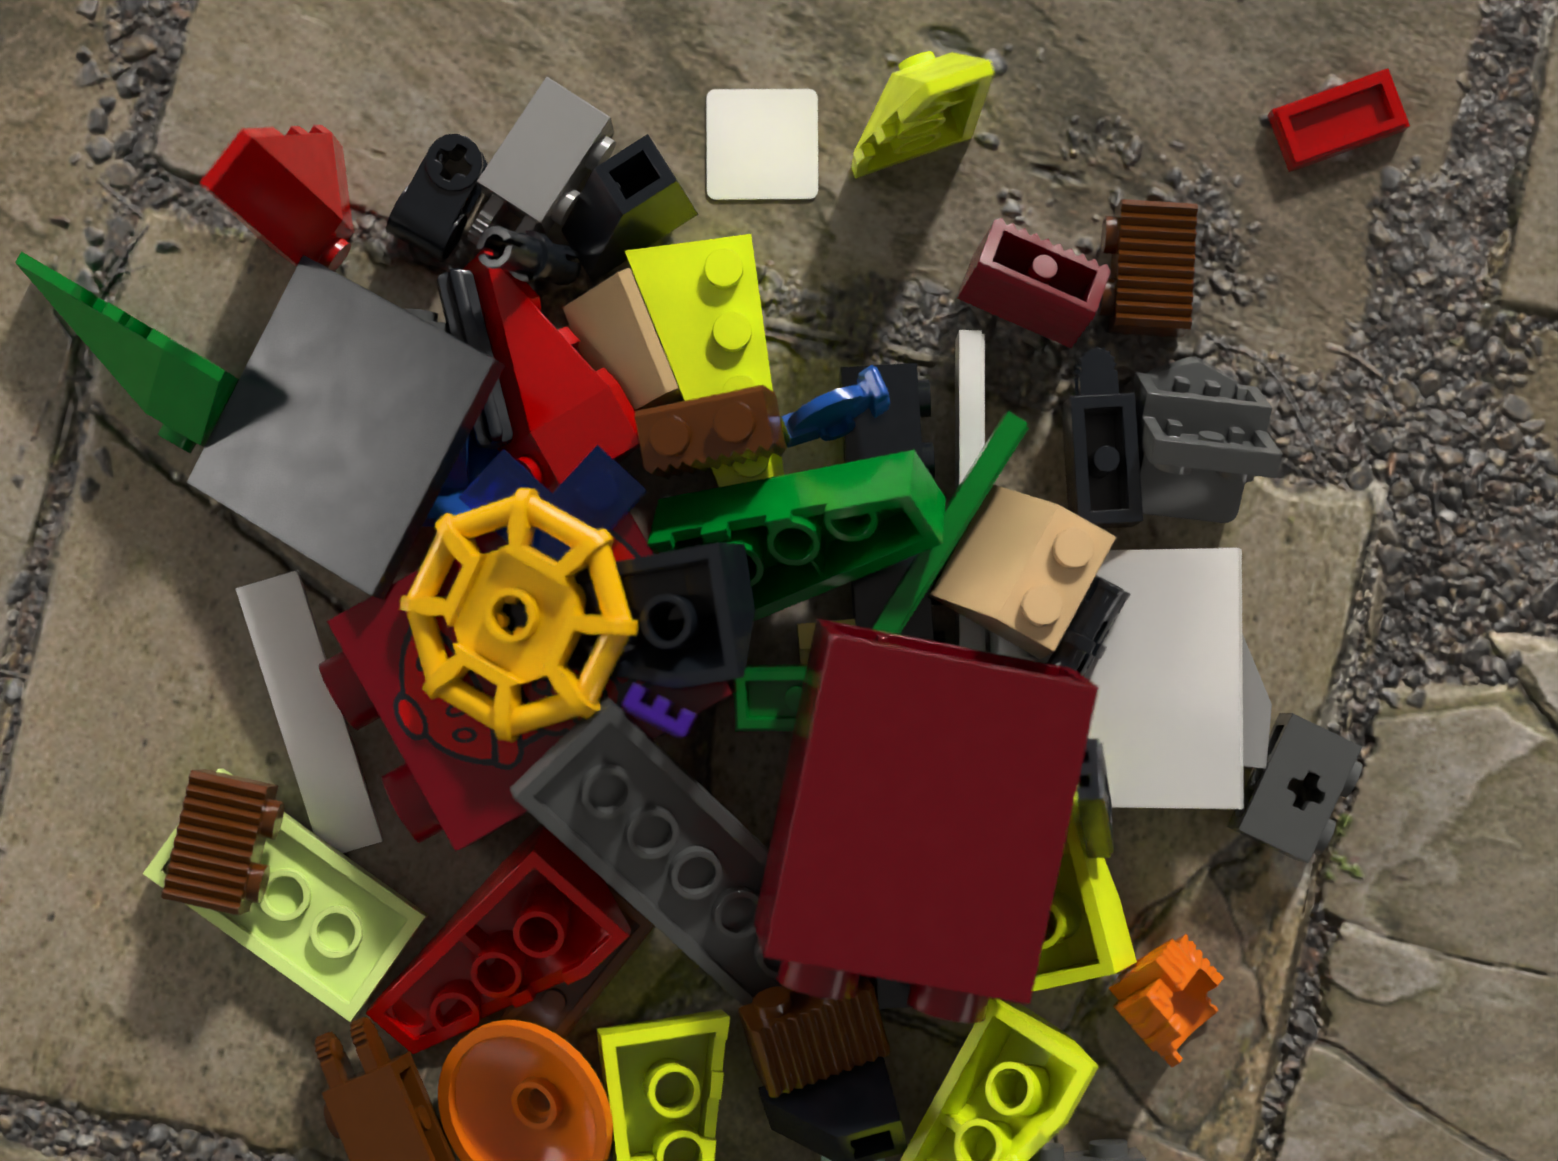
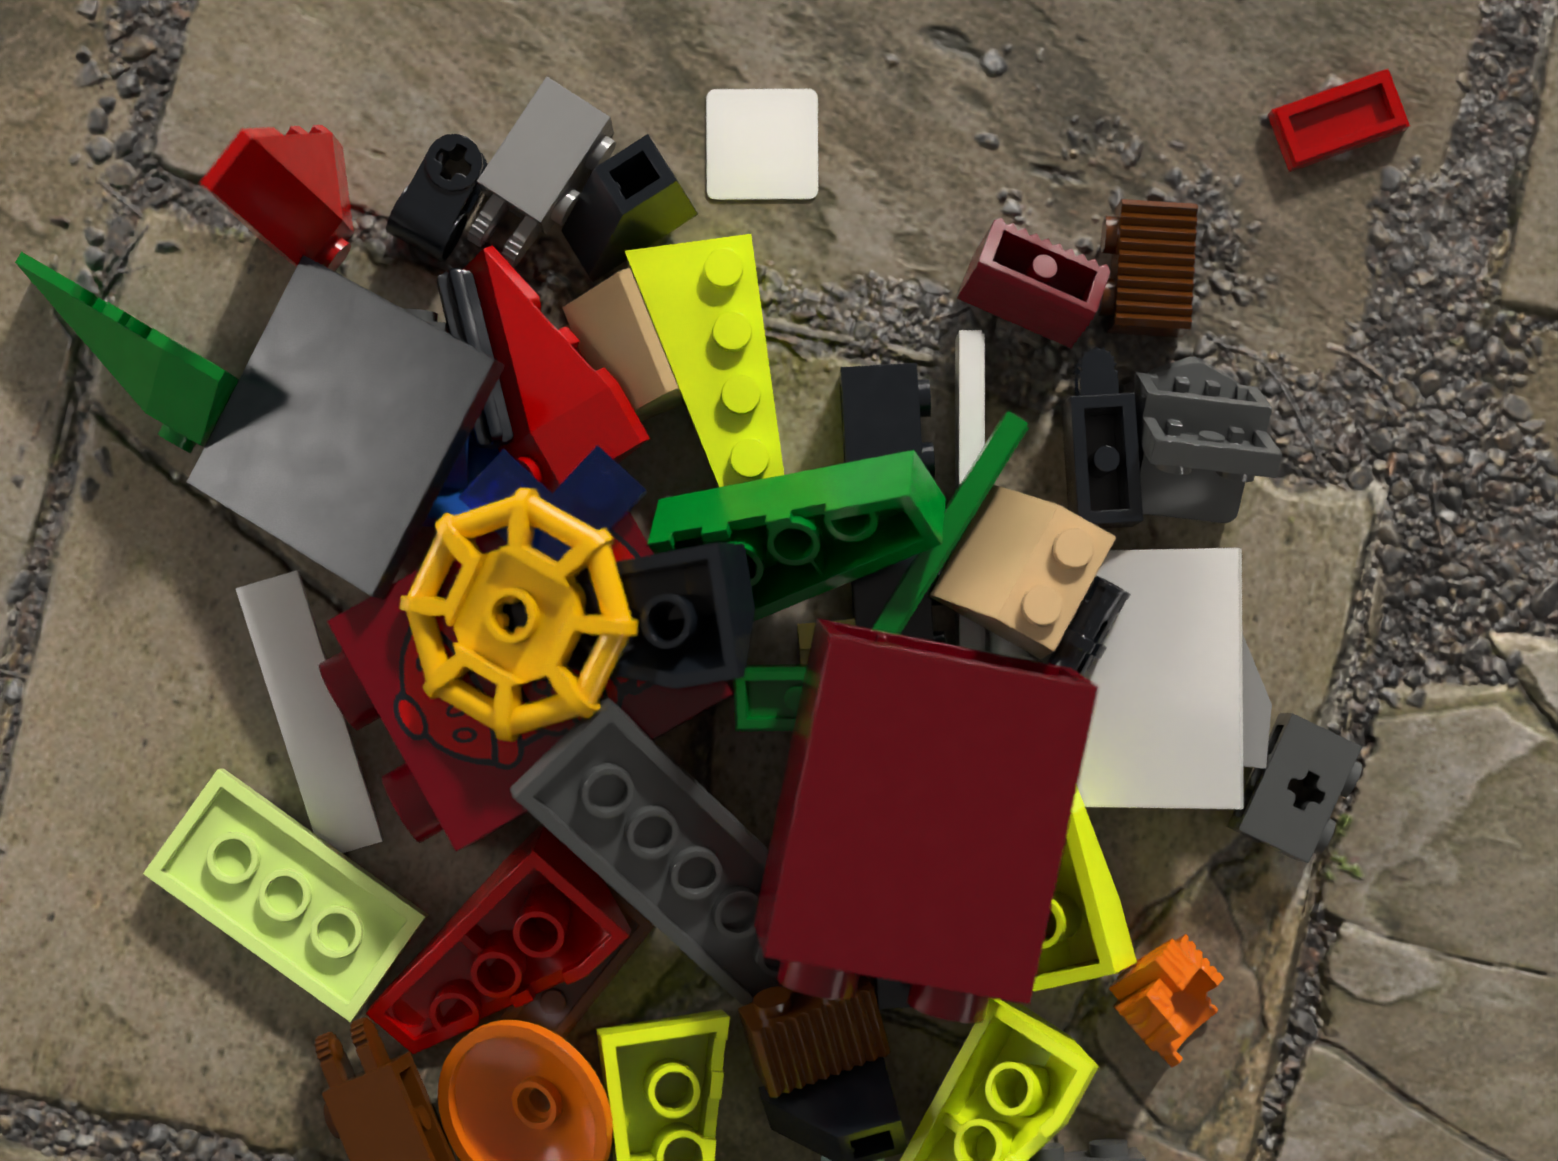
reddish brown brick [161,769,284,915] -> none
black pin [477,226,581,286] -> none
dark purple tile [622,683,699,738] -> none
reddish brown brick [635,385,786,480] -> none
blue piece [780,365,890,448] -> none
neon yellow wedge [851,51,994,178] -> none
tile [1077,738,1114,858] -> none

